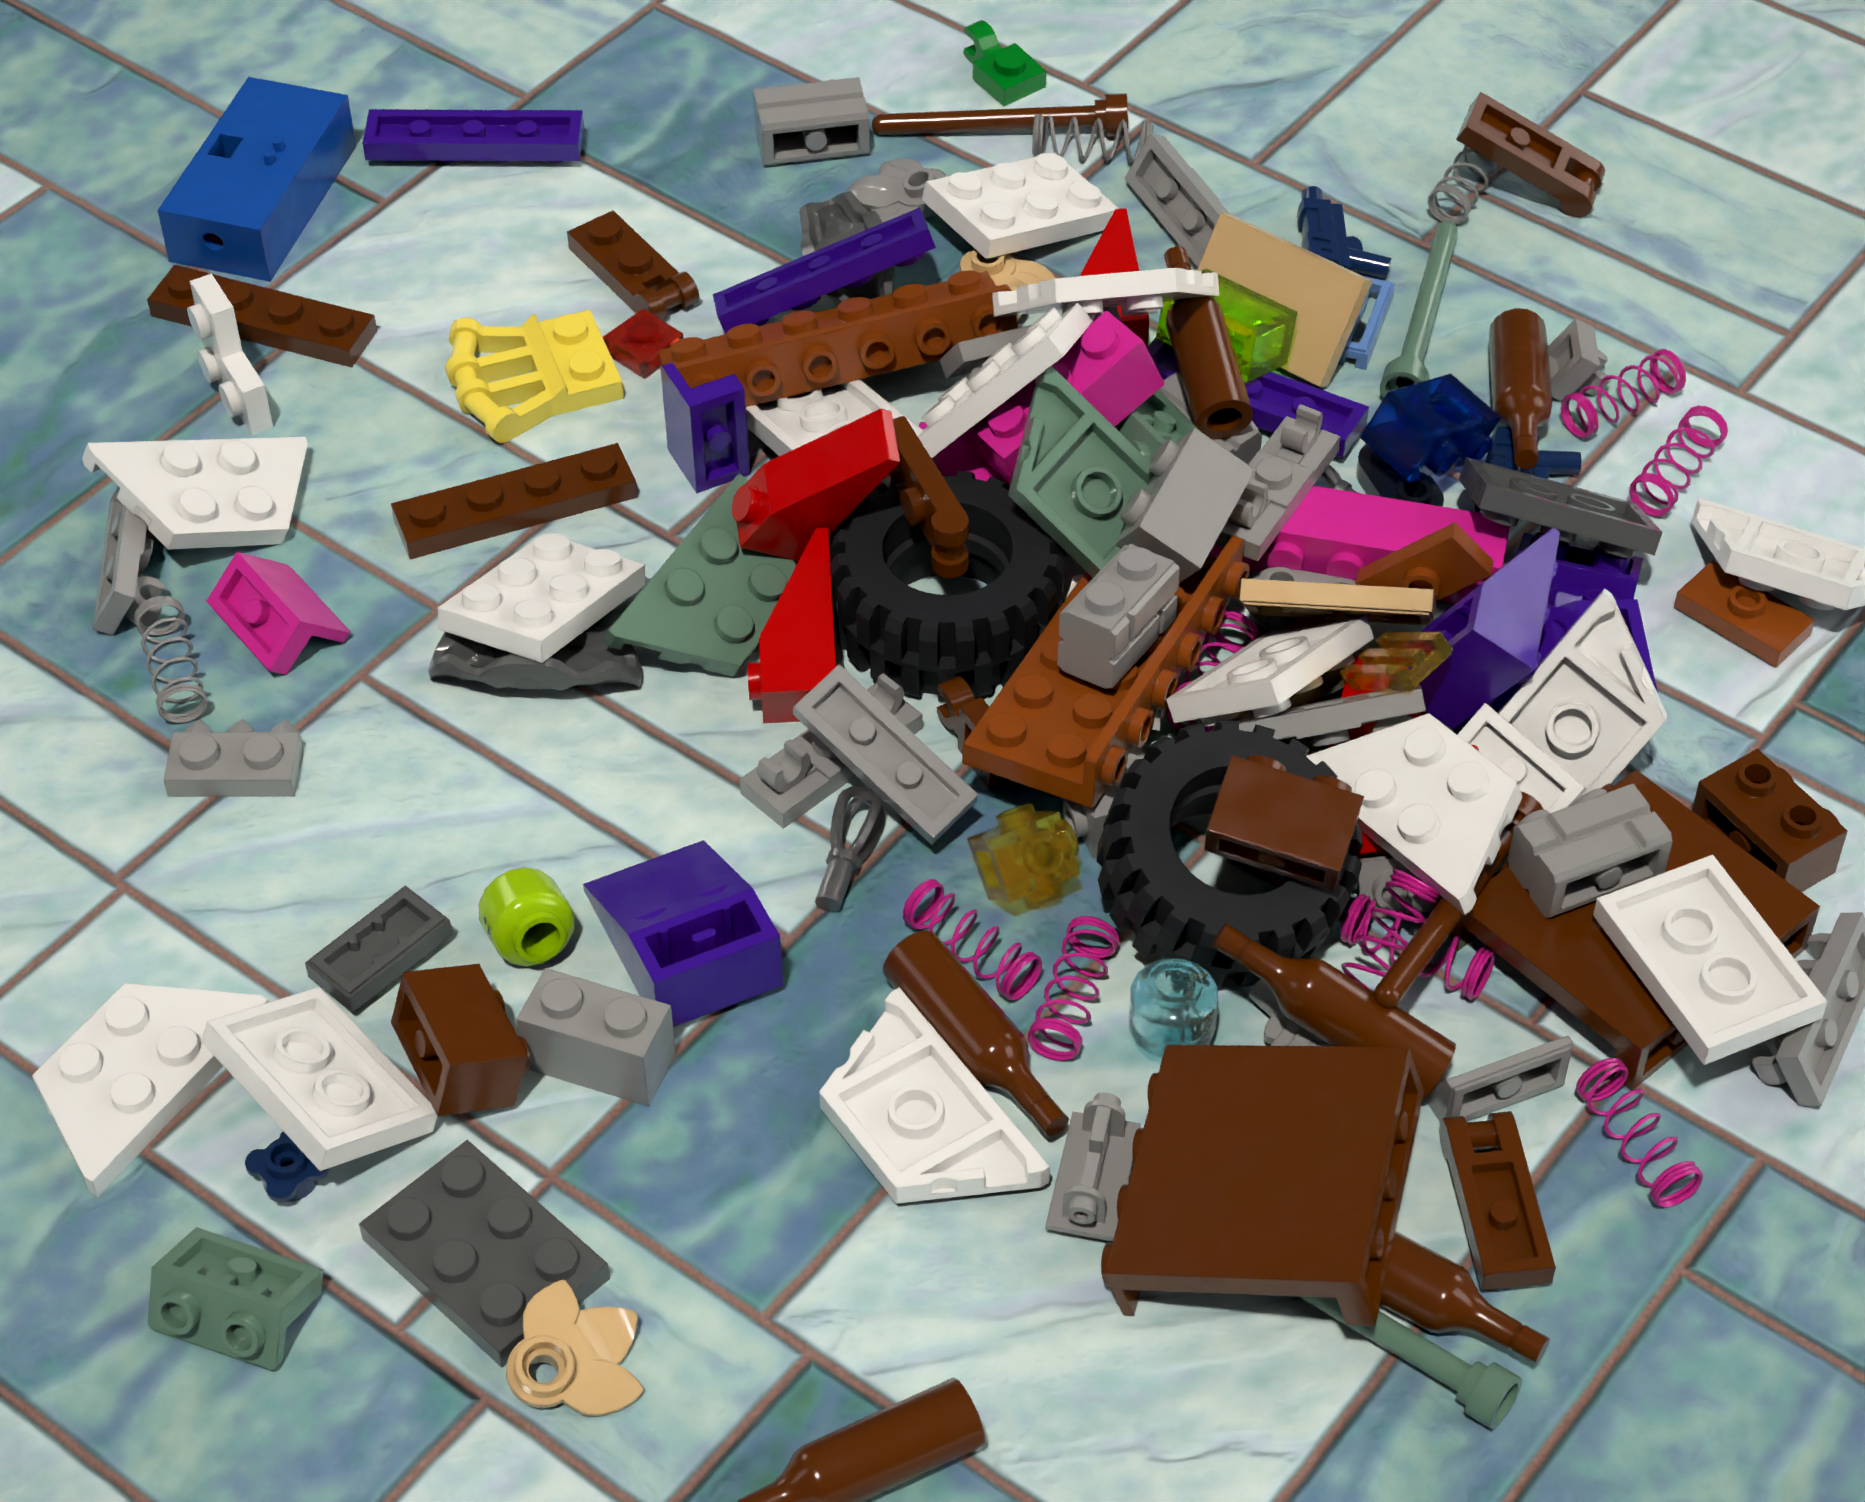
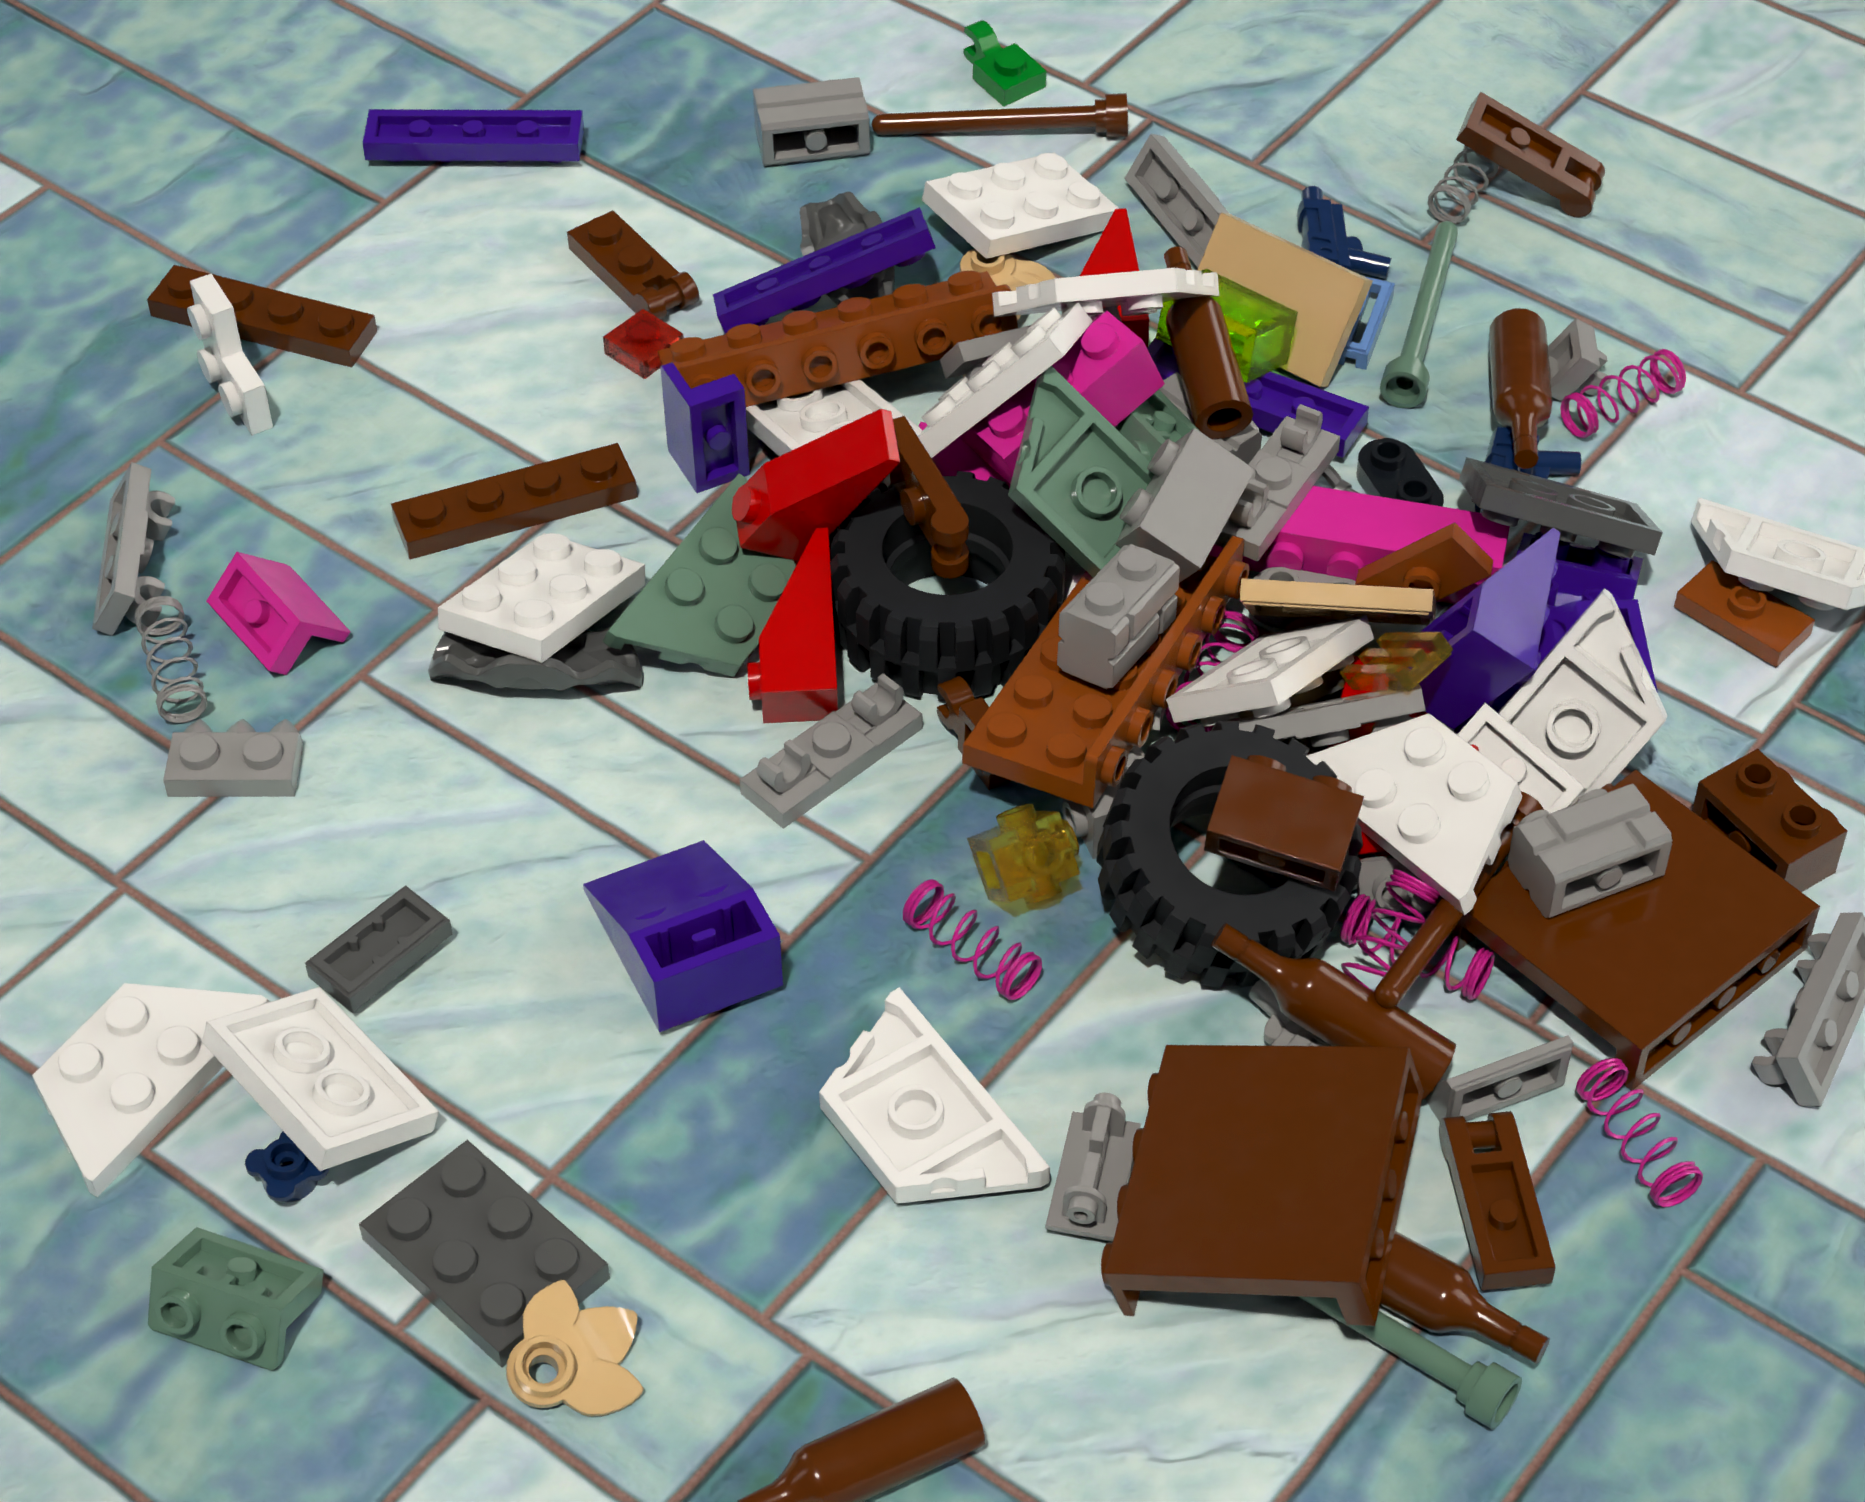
white wing [82,437,308,550] -> none
blue brick [157,77,356,282] -> none
reddish brown brick [391,964,530,1116] -> none
light yellow plate [445,310,624,443] -> none
lime head [479,867,574,966] -> none
light grey brick [516,968,676,1107] -> none
light grey plate [793,665,979,845] -> none
flat silver piece [815,786,885,912] -> none
light grey plate [846,158,947,222] -> none
reddish brown piece [883,930,1069,1136] -> none
dark pink piece [1028,916,1119,1060] -> none
light grey piece [1032,113,1154,163] -> none
clear light blue head [1129,958,1218,1058] -> none
clear blue brick [1360,373,1501,483] -> none
white plate [1593,855,1828,1065] -> none
dark pink piece [1629,406,1728,517] -> none

